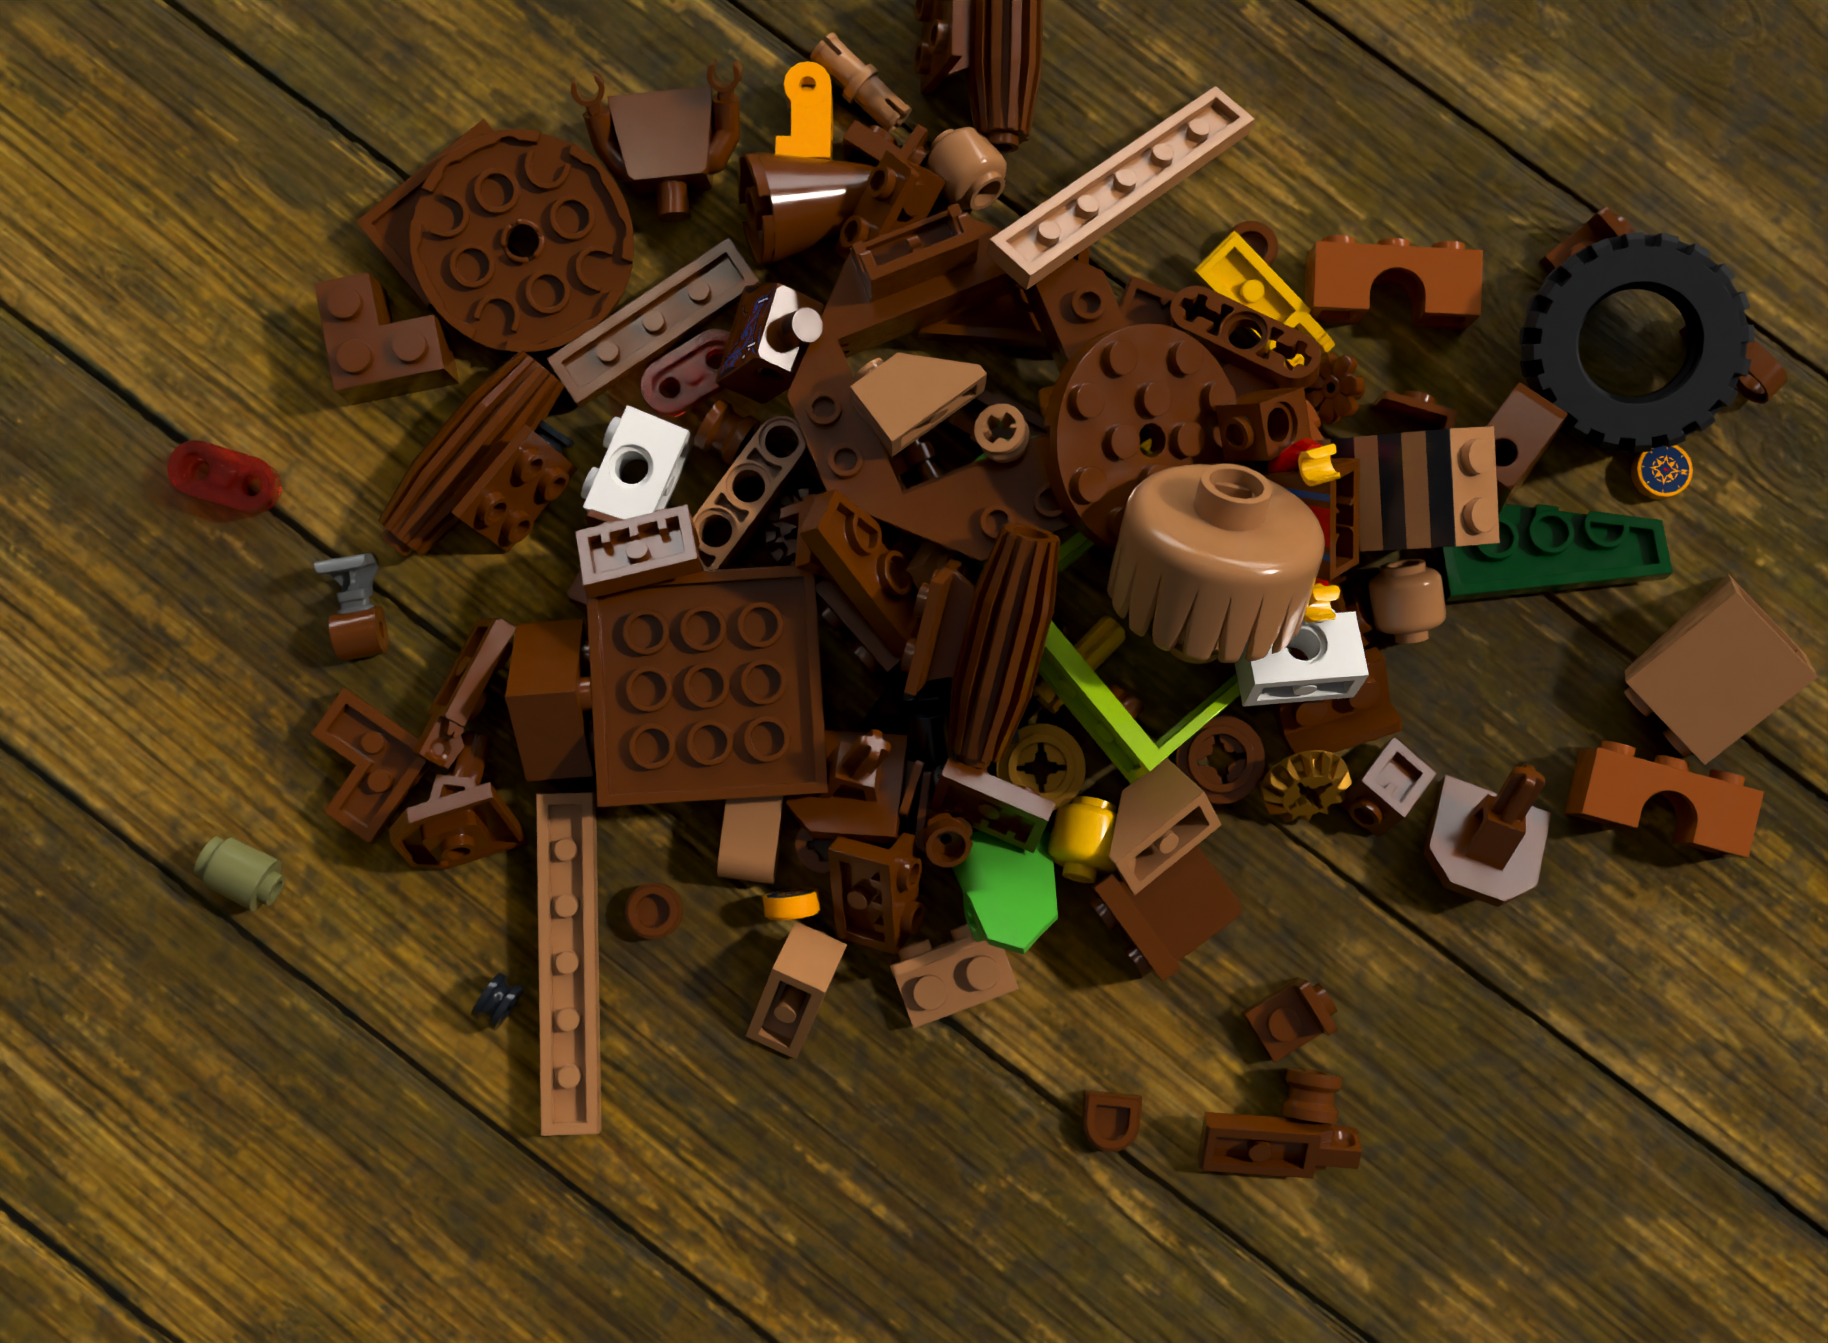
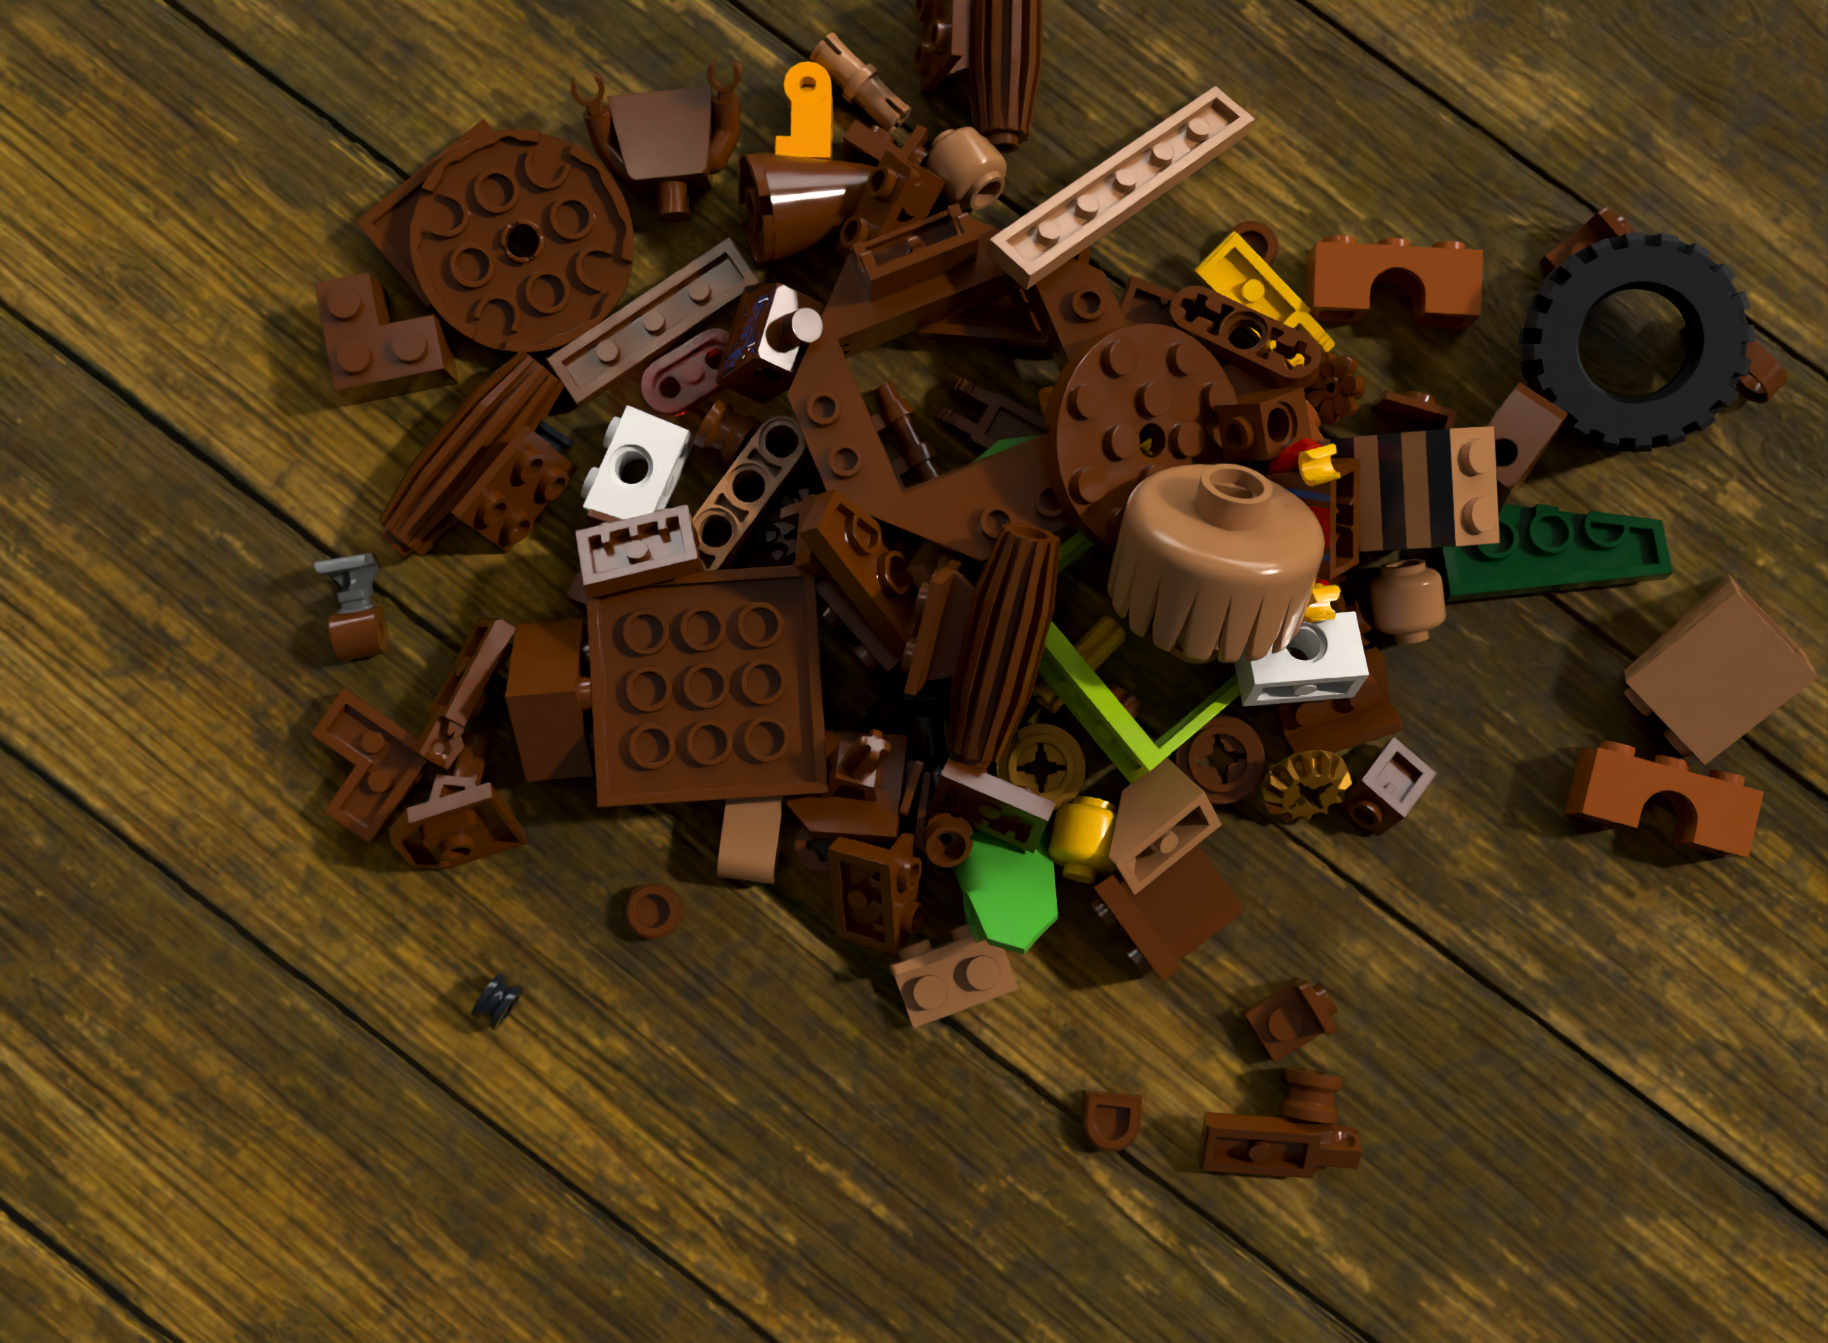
clear red plate [167,440,282,514] -> none
olive brick [194,836,286,911] -> none
medium nougat plate [536,792,602,1136] -> none
medium nougat slope [746,922,847,1059] -> none
light orange tile [763,888,821,920] -> none
medium nougat slope [850,352,987,457] -> none
medium nougat bush [974,404,1031,463] -> none
reddish brown piece [1423,764,1551,907] -> none
tile [1631,445,1693,500] -> none

